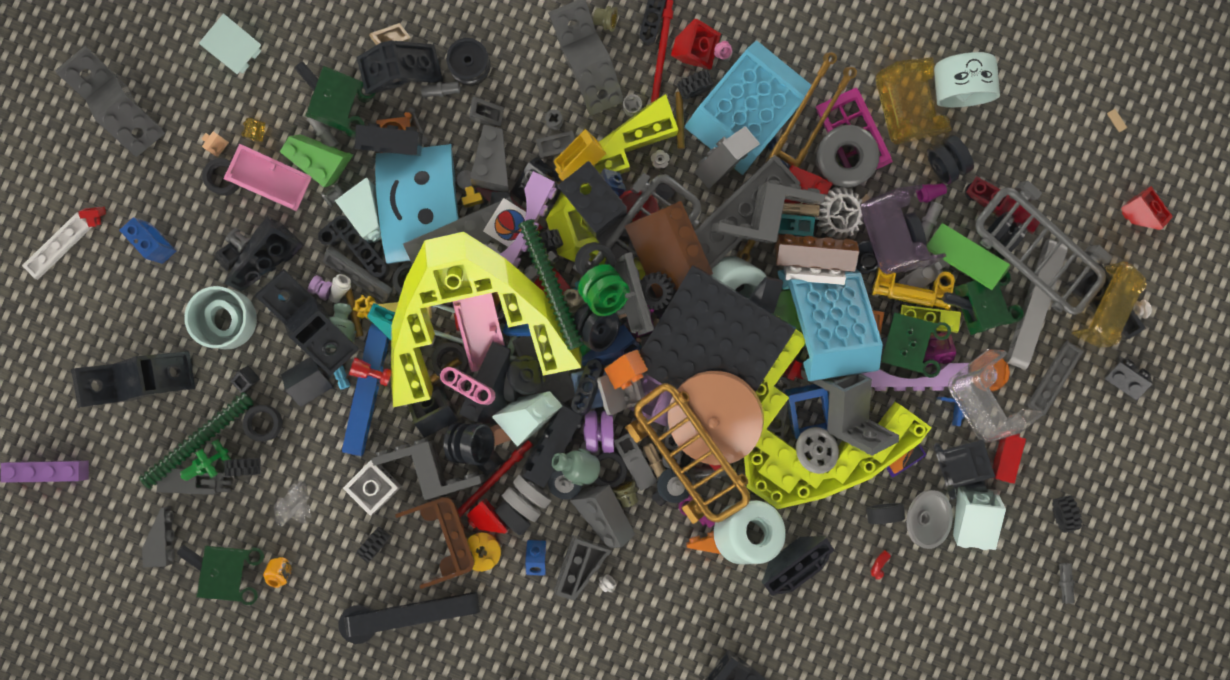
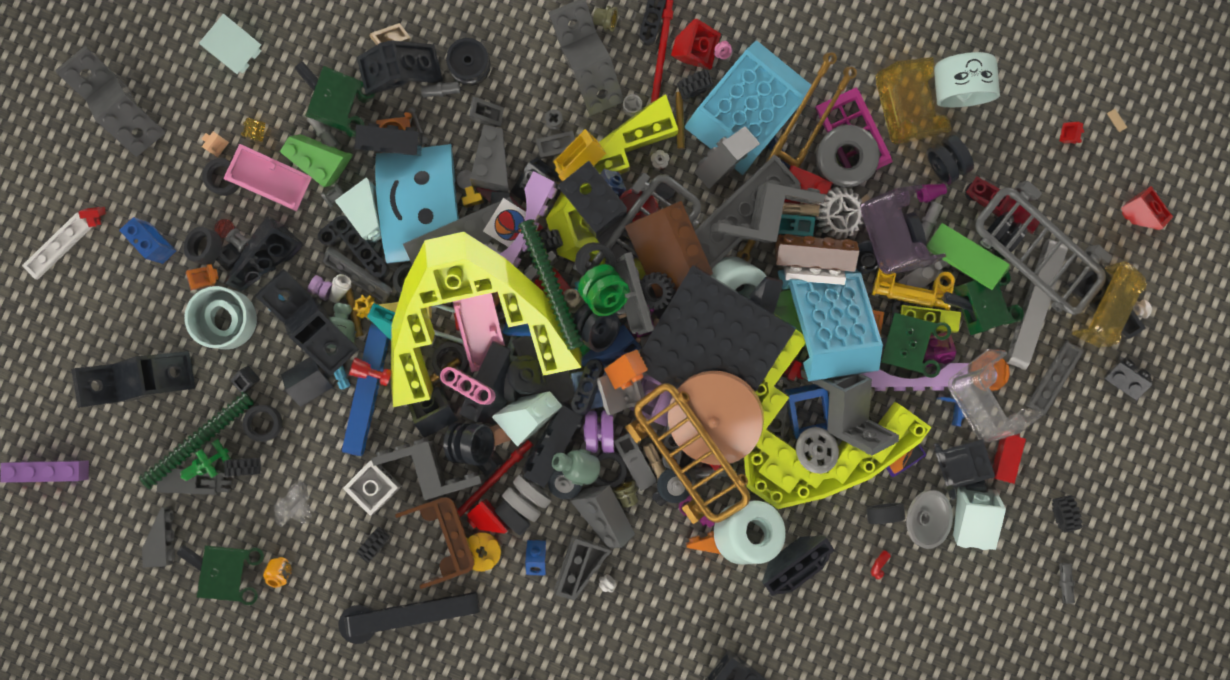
none -> black tyre [184,226,222,265]
none -> orange bracket [186,264,218,290]
none -> clear red tile [215,219,236,238]
none -> red tile [1059,122,1084,144]

